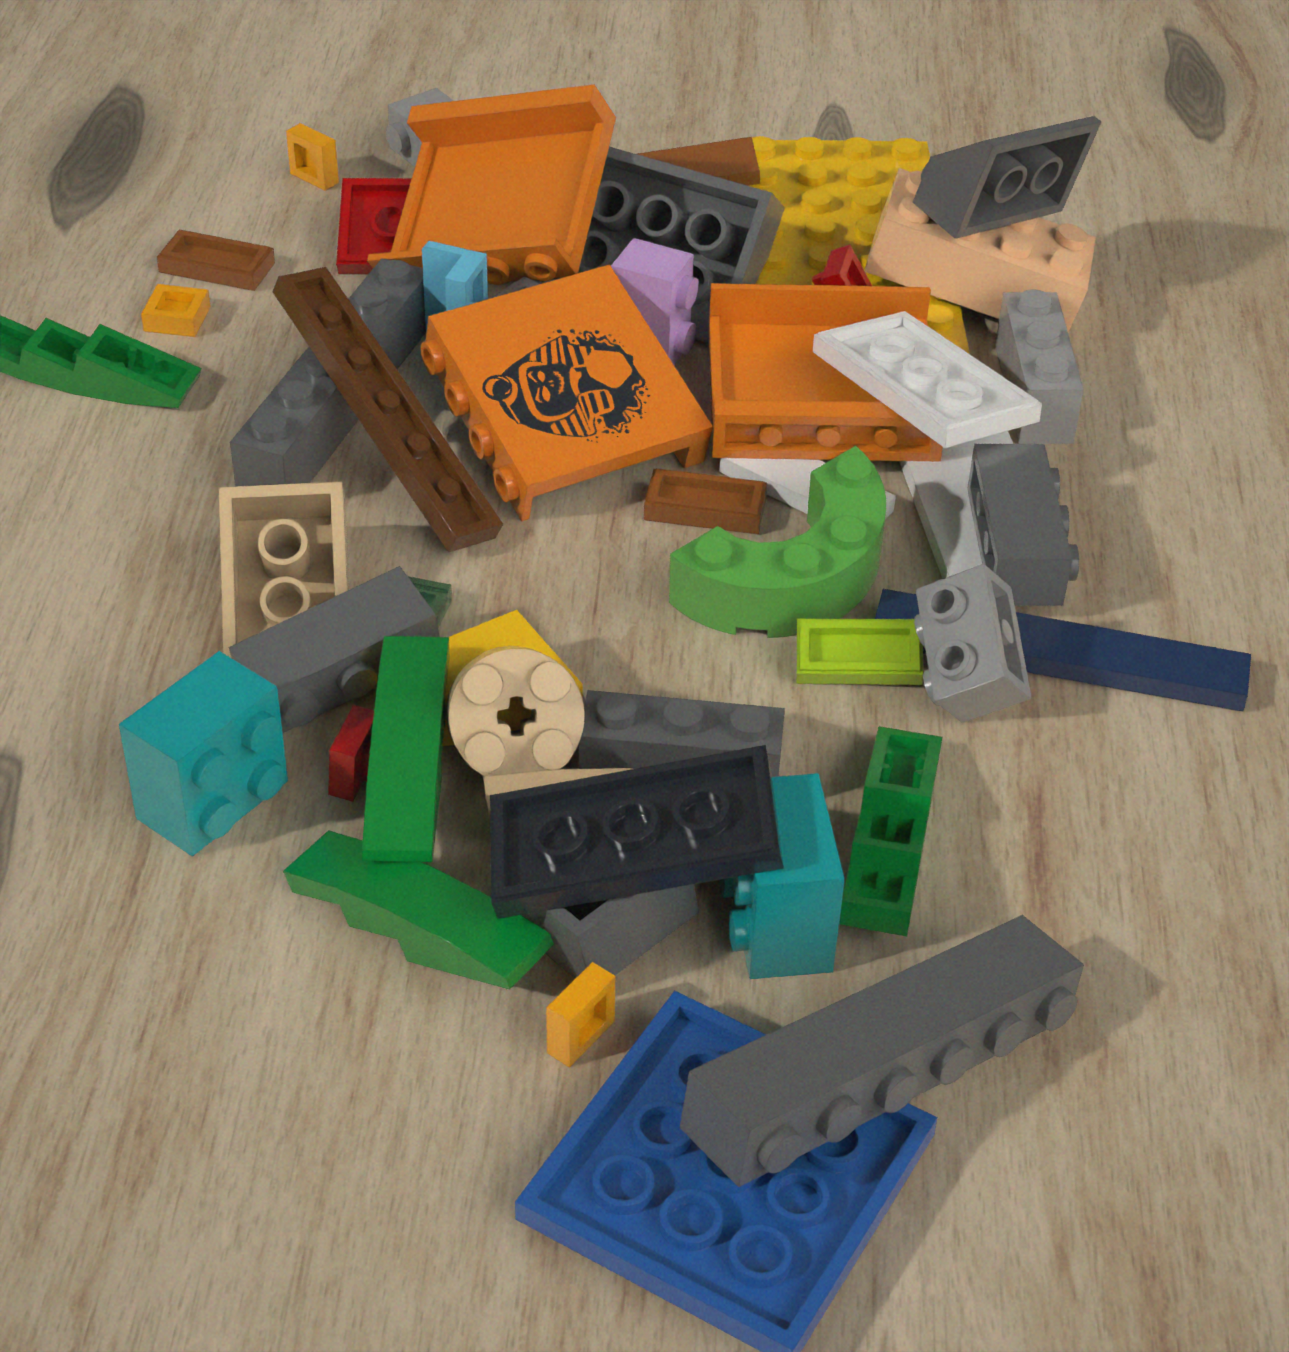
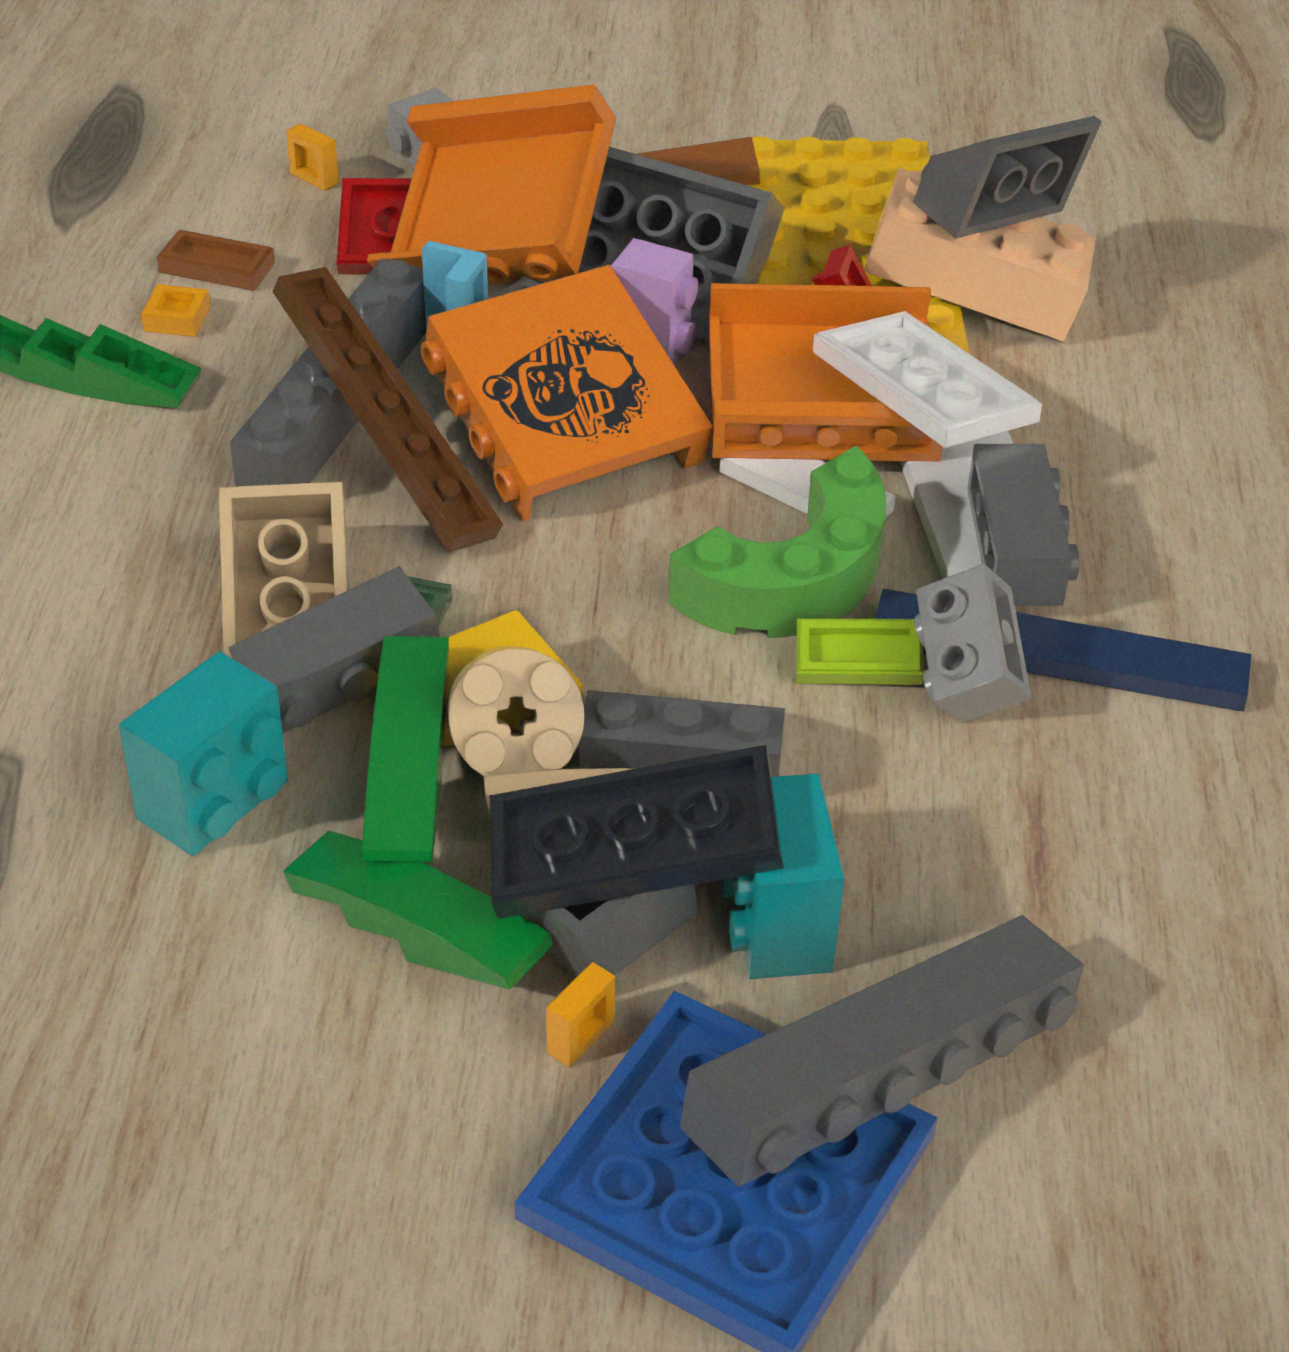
red tile [328,705,374,802] -> none
dark orange tile [644,468,767,534] -> none
green slope [839,726,943,937] -> none
light grey brick [995,289,1084,444] -> none

